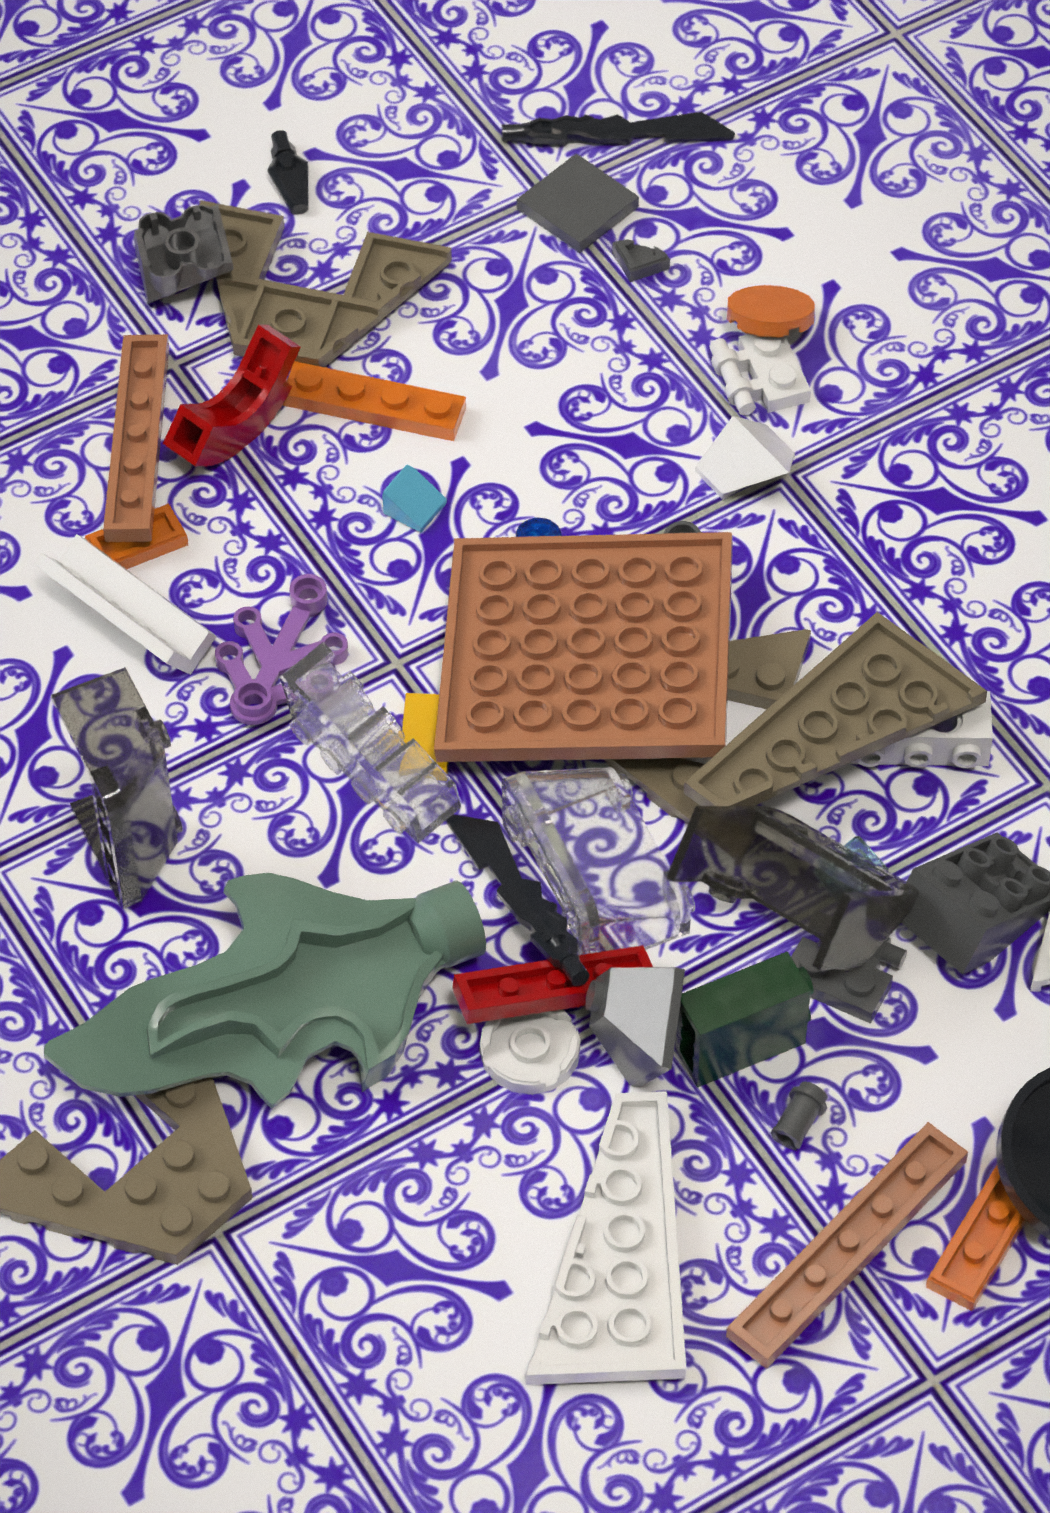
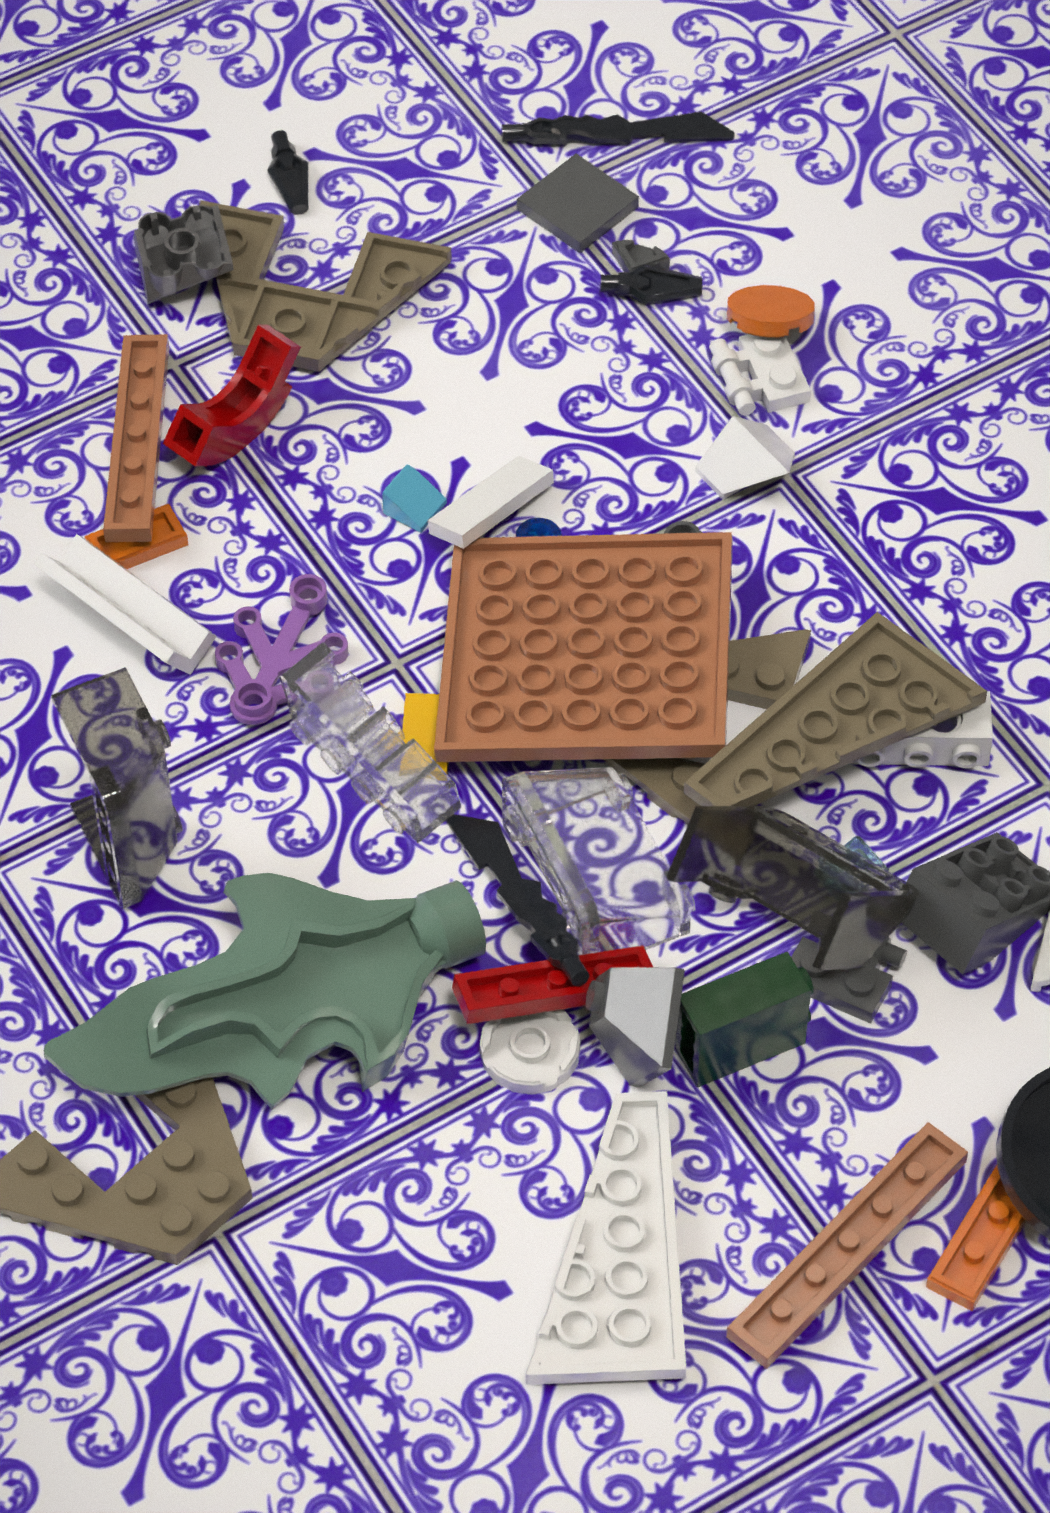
orange plate [282,361,466,441] -> none
dark grey pin [771,1082,828,1150] -> none
none -> white tile [428,455,554,549]
none -> black piece [600,264,702,305]

